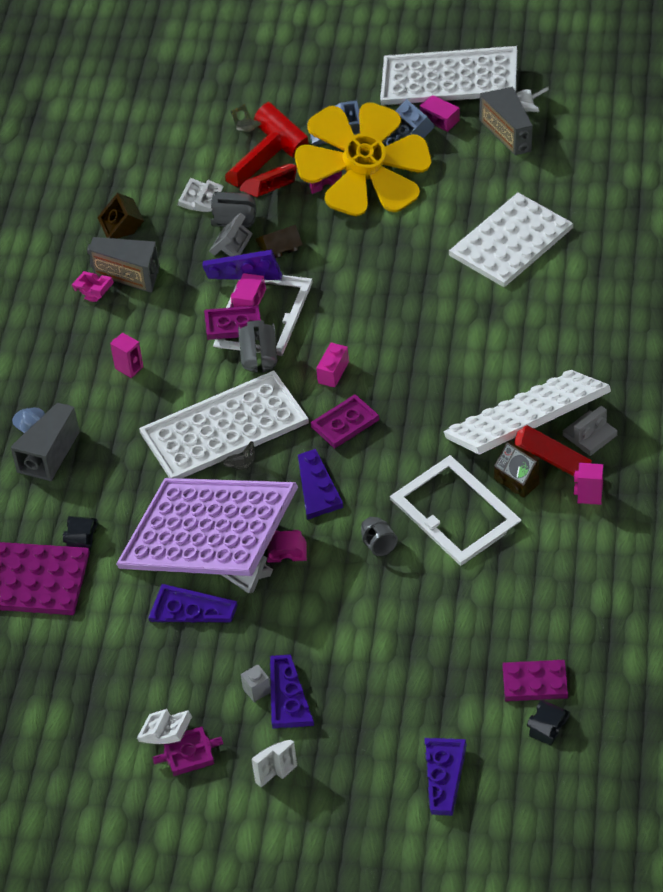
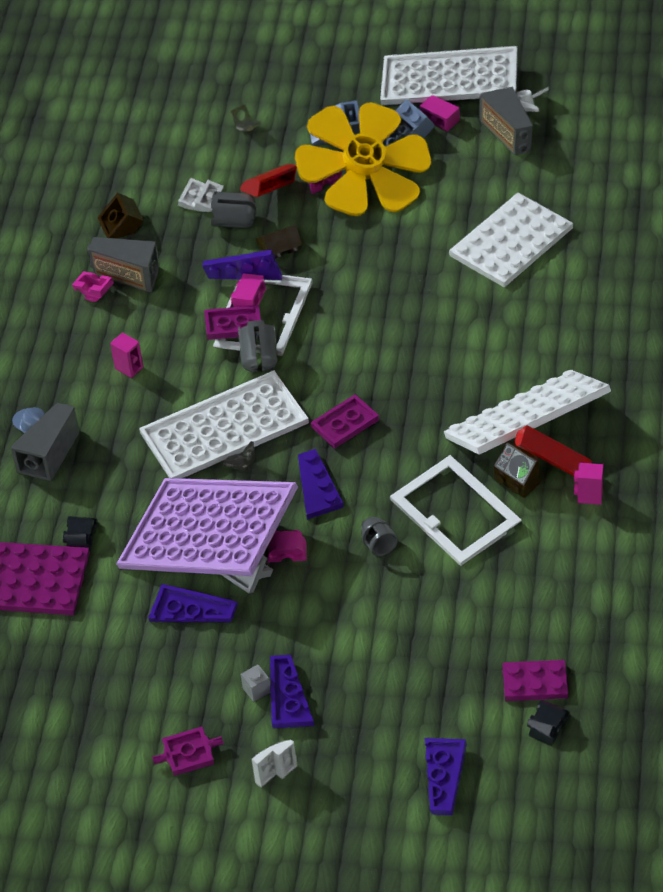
white slope [137,709,192,744] -> none
light grey bracket [209,212,253,256] -> none
red brick [225,132,281,188] -> none
red brick [254,102,309,158] -> none
dark pink brick [316,342,349,388] -> none
light grey bracket [563,406,617,456] -> none

